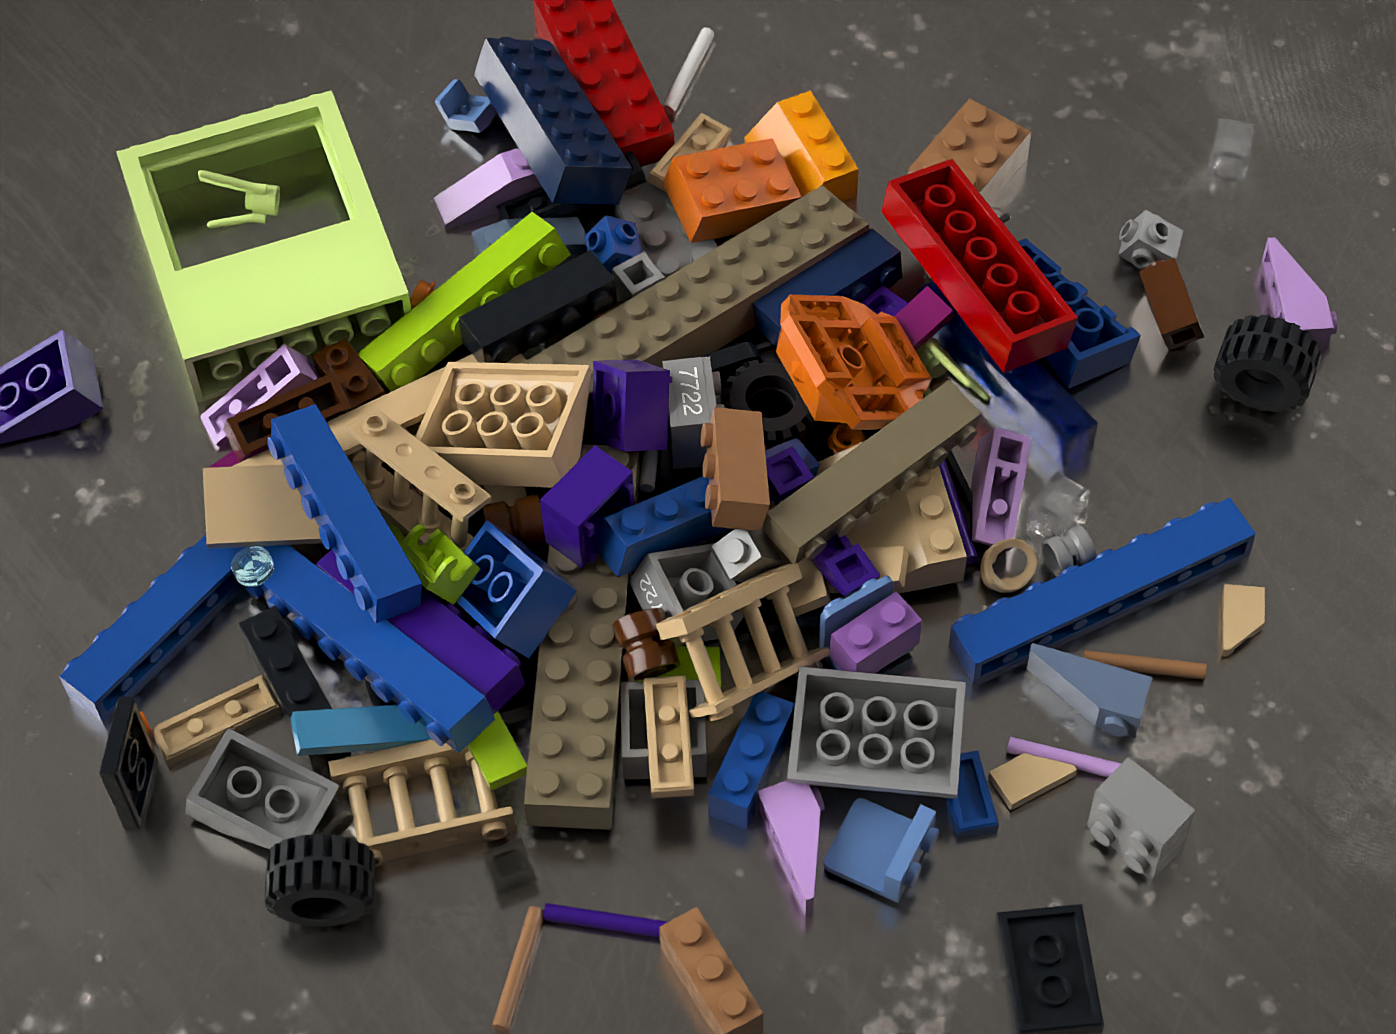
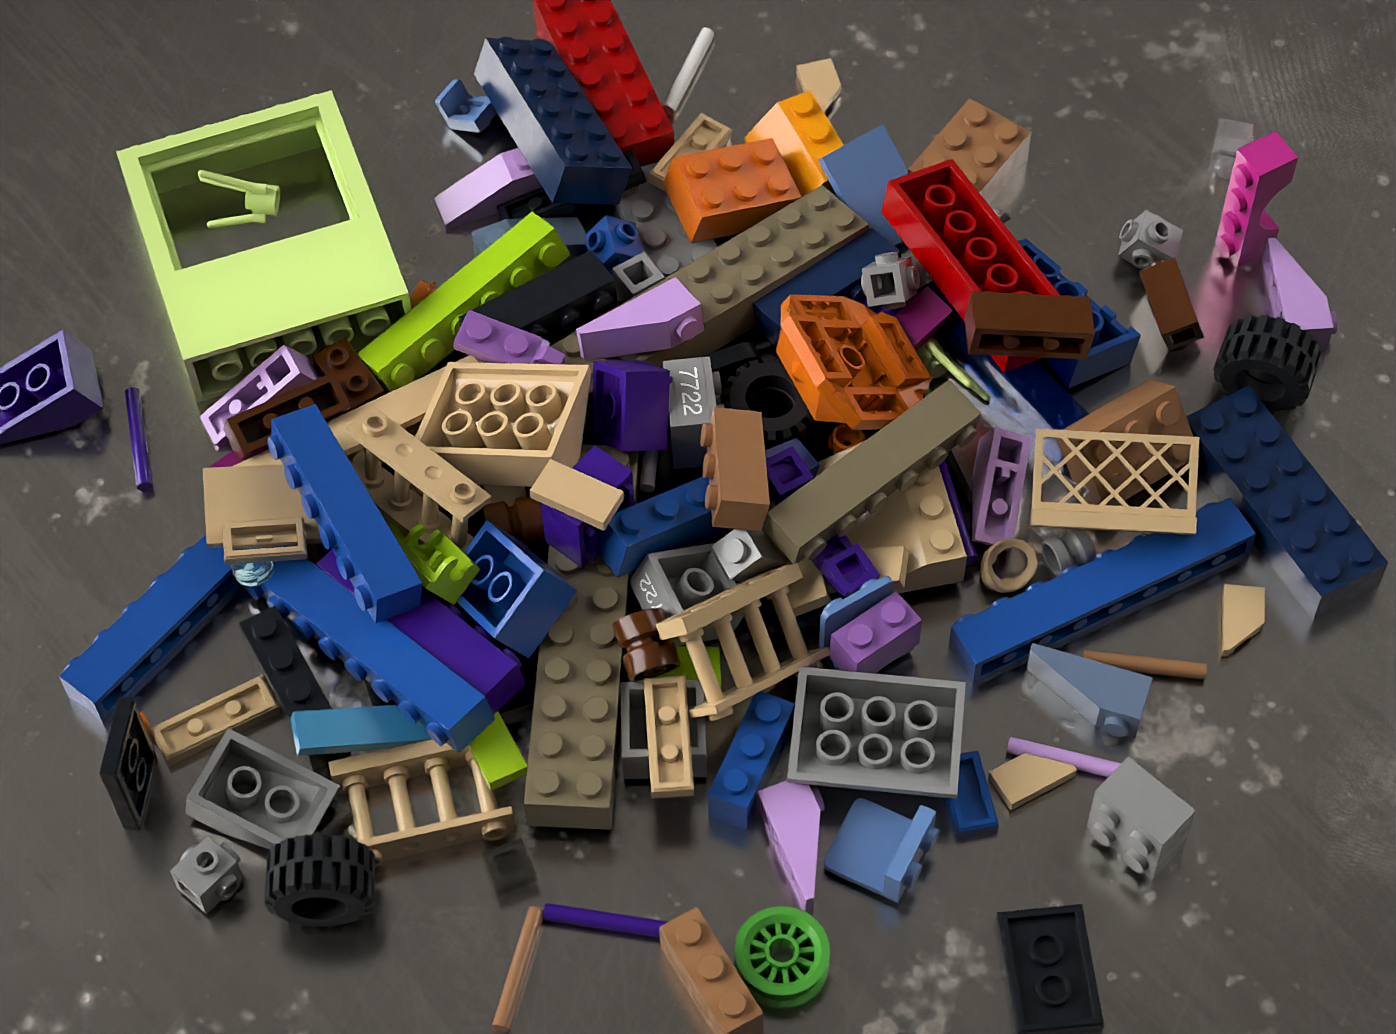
none -> dark purple bar [125,387,153,491]
none -> light grey brick [170,835,244,914]
none -> tan tile [222,516,307,565]
none -> medium lavender hinge [453,310,565,364]
none -> tan tile [530,459,624,531]
none -> lavender slope [576,277,704,361]
none -> bright green wheel [734,906,830,1009]
none -> tan tile [797,58,841,113]
none -> medium blue tile [818,124,909,246]
none -> light grey brick [861,252,920,310]
none -> reddish brown brick [965,291,1095,360]
none -> tan fence [1030,429,1199,535]
none -> medium nougat brick [1057,379,1200,506]
none -> dark blue brick [1186,386,1388,621]
none -> dark pink arch [1215,131,1298,269]

